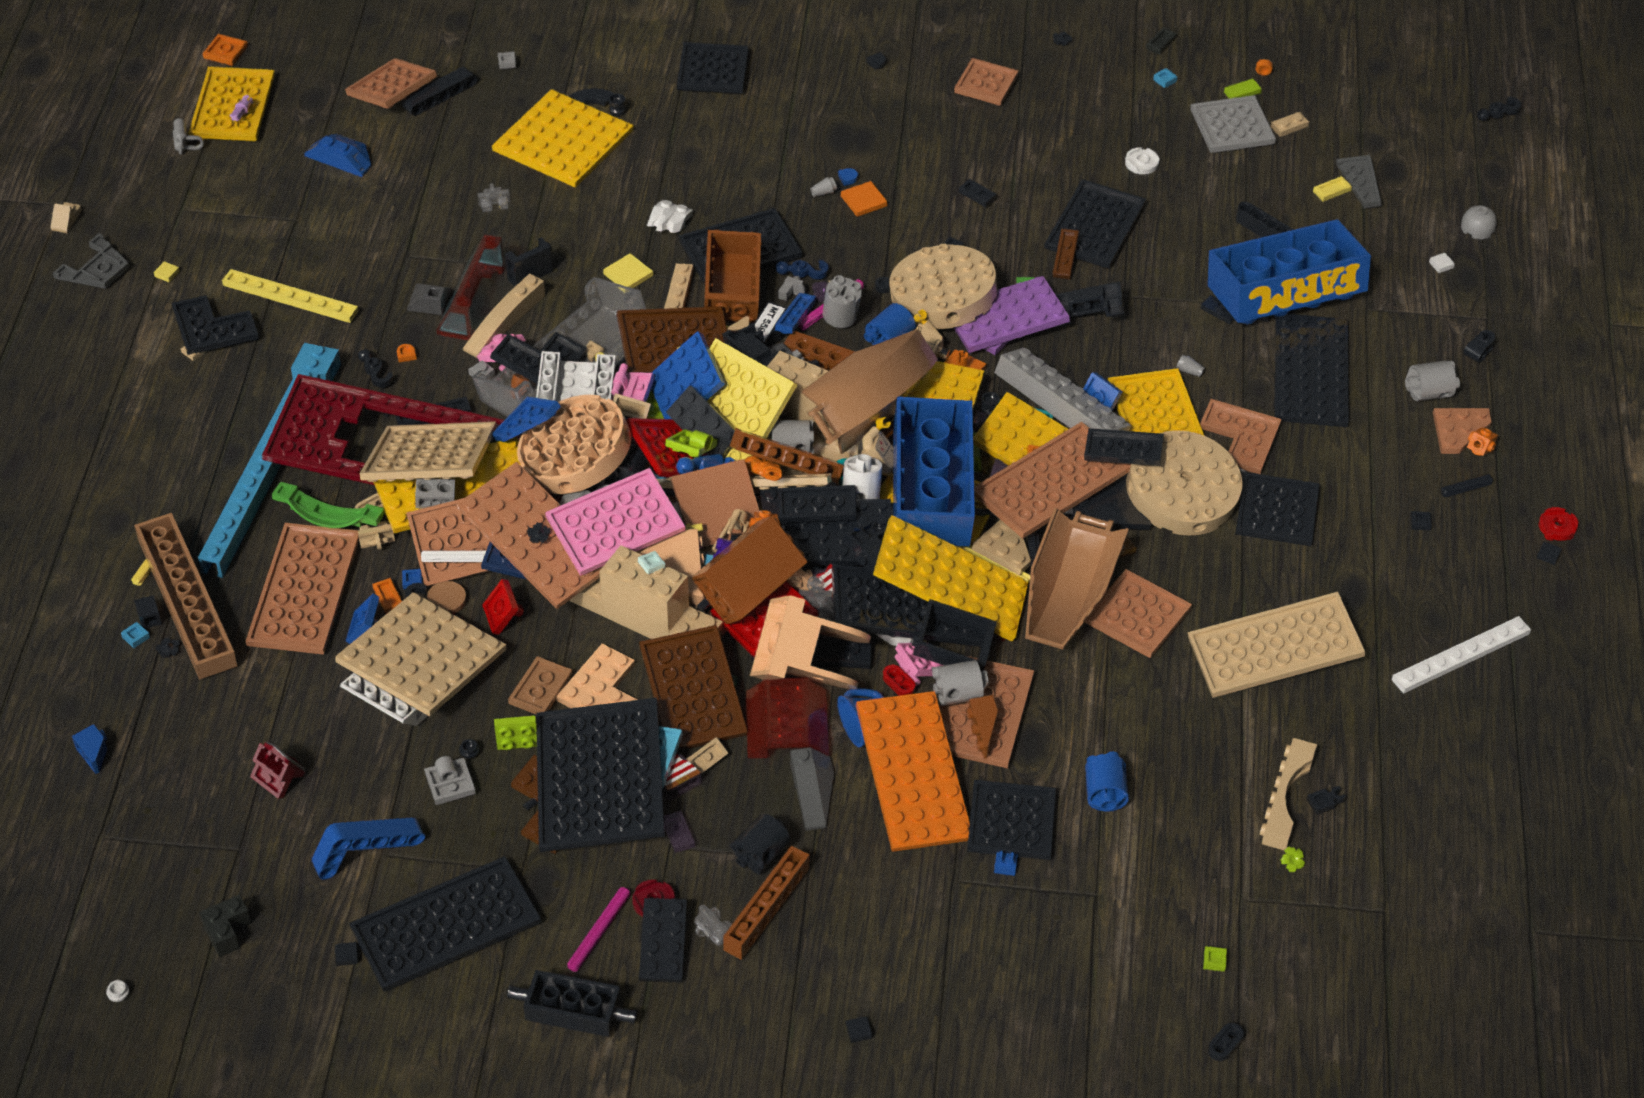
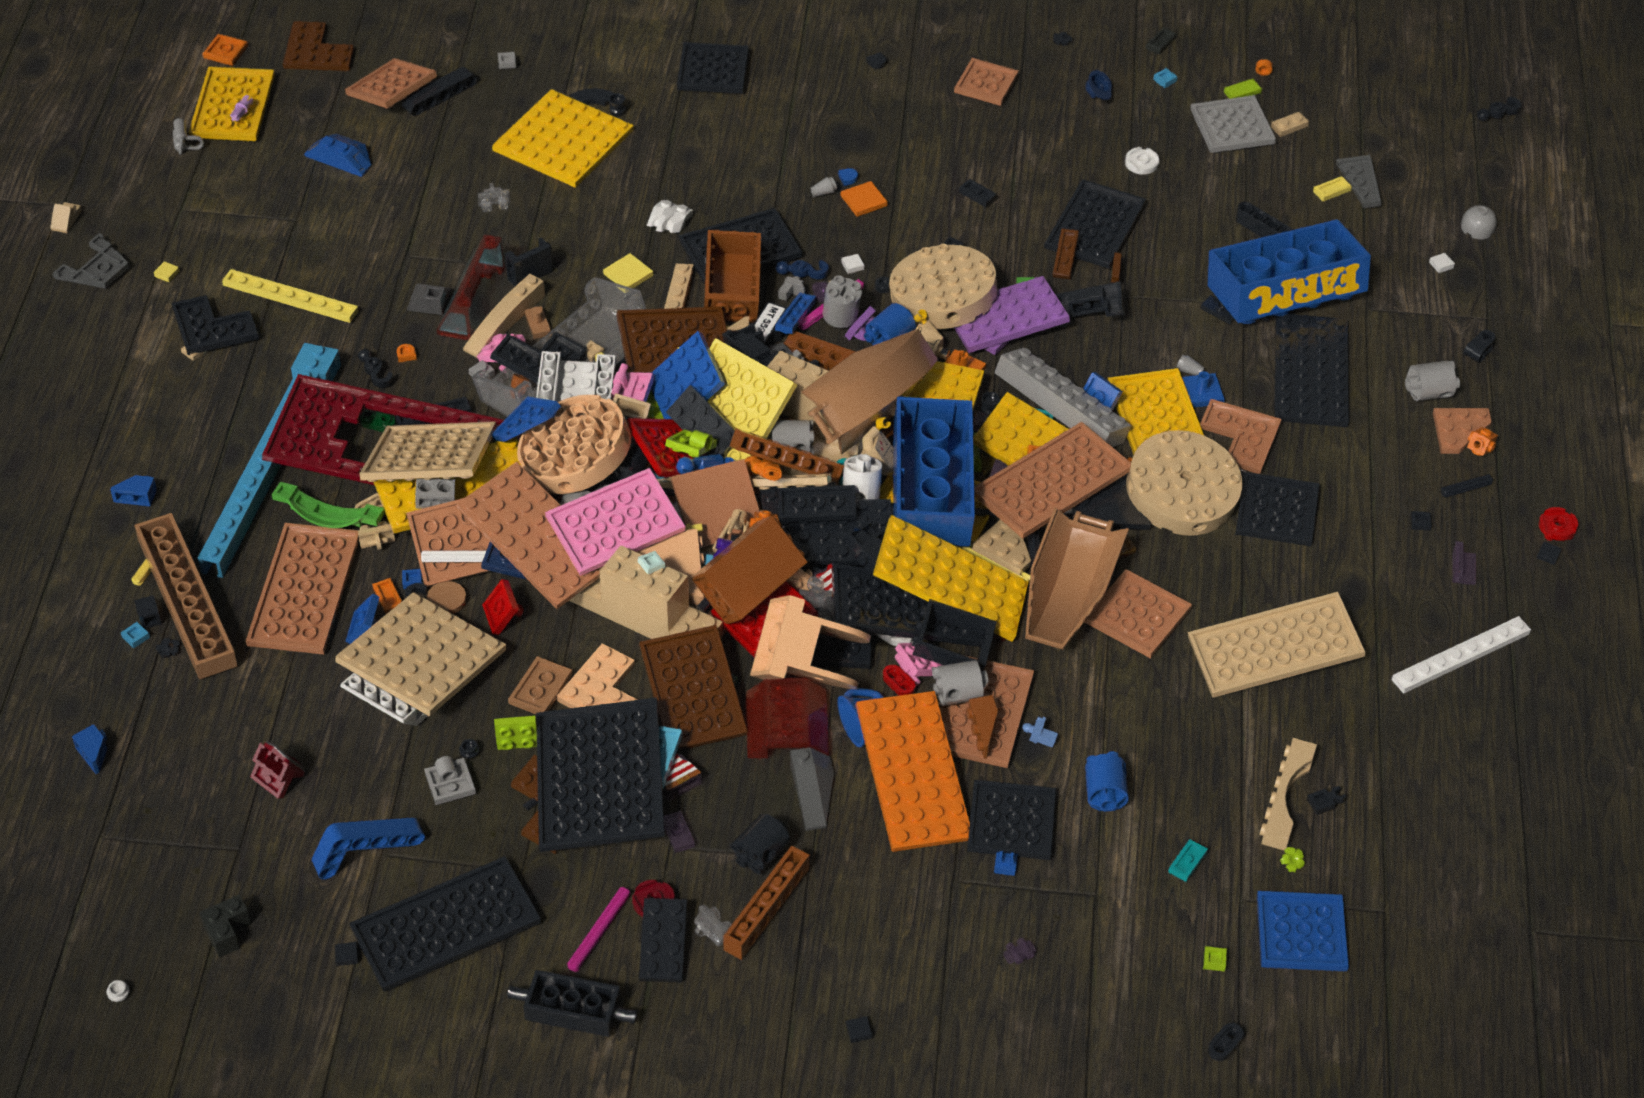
black plant [526,522,551,543] -> none
tan plate [686,737,728,778] -> none
black plate [1084,428,1164,466] -> none
none -> blue slope [110,475,157,507]
none -> reddish brown plate [283,21,354,71]
none -> dark green plate [360,410,396,432]
none -> medium nougat tile [524,306,551,339]
none -> white tile [841,254,864,274]
none -> medium lavender tile [845,306,875,341]
none -> clear purple piece [1004,937,1036,964]
none -> medium blue piece [1023,717,1058,747]
none -> dark blue piece [1085,70,1111,100]
none -> reddish brown tile [1111,253,1121,283]
none -> teal plate [1168,839,1208,882]
none -> blue tile [1182,371,1224,408]
none -> blue plate [1257,891,1348,971]
none -> clear purple panel [1452,541,1476,585]

